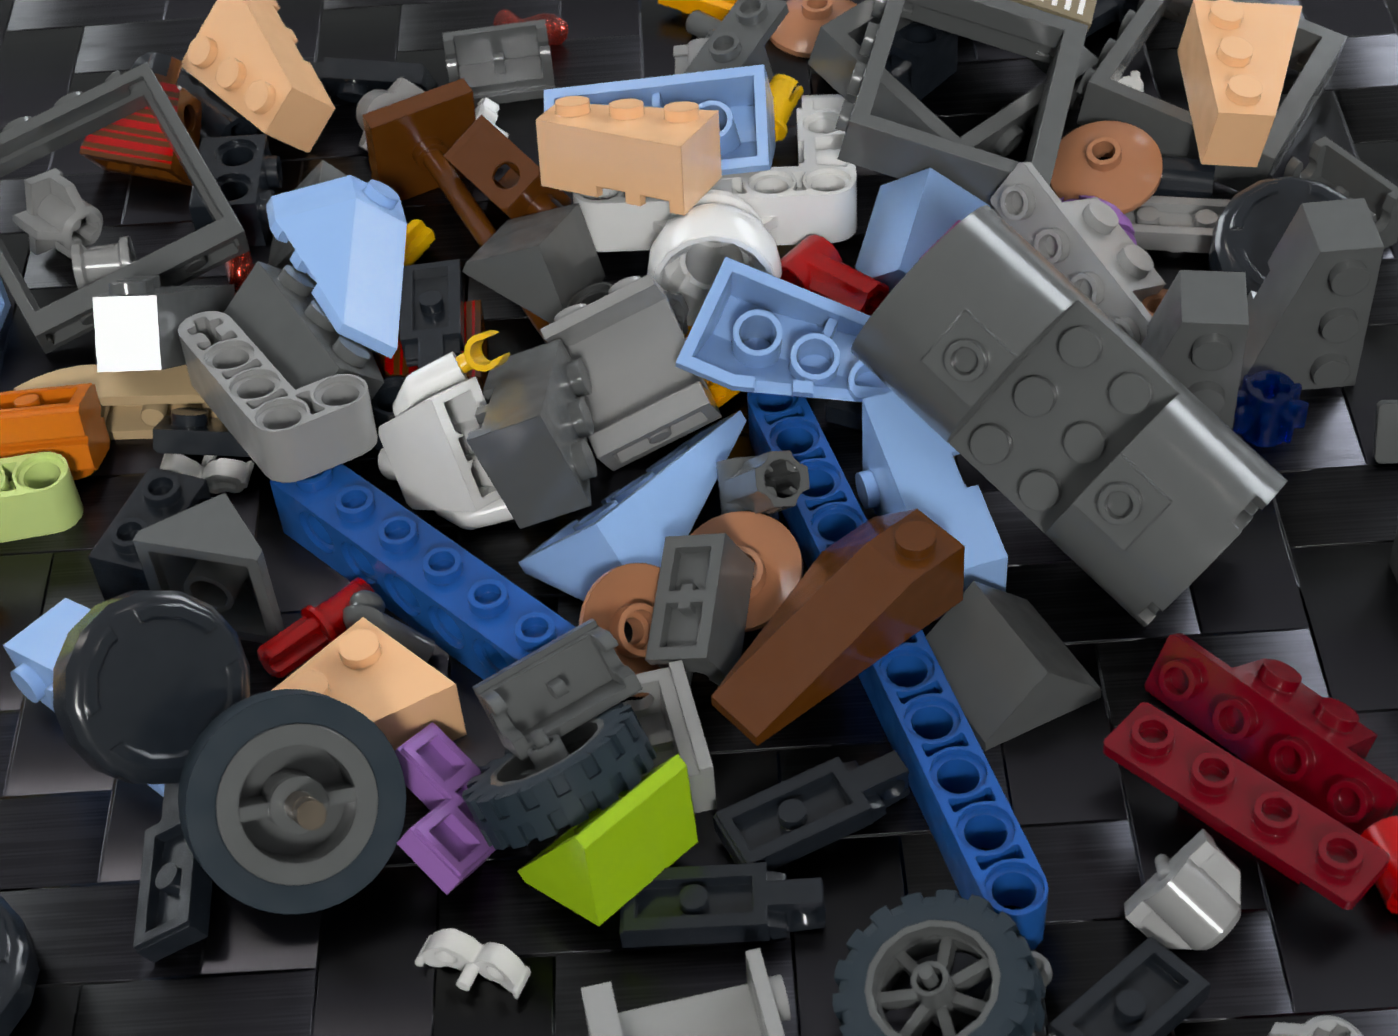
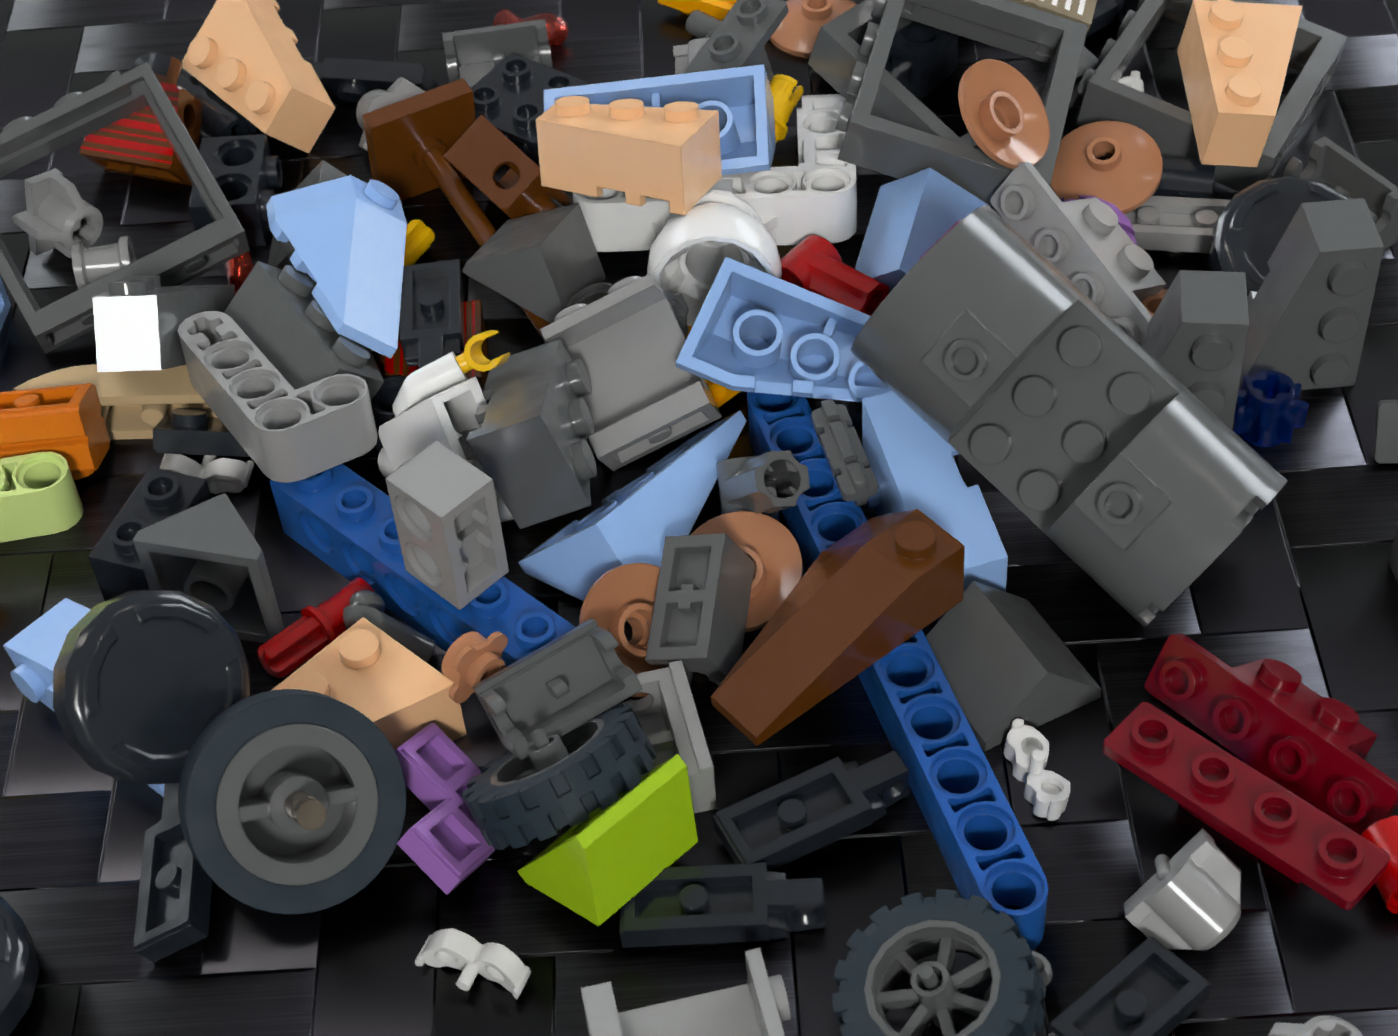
none -> light grey brick [385,440,509,610]
none -> nougat plate [442,631,508,703]
none -> black hinge [471,53,592,161]
none -> dark grey axle [811,399,879,506]
none -> nougat dish [958,59,1050,169]
none -> white piece [1003,718,1070,821]

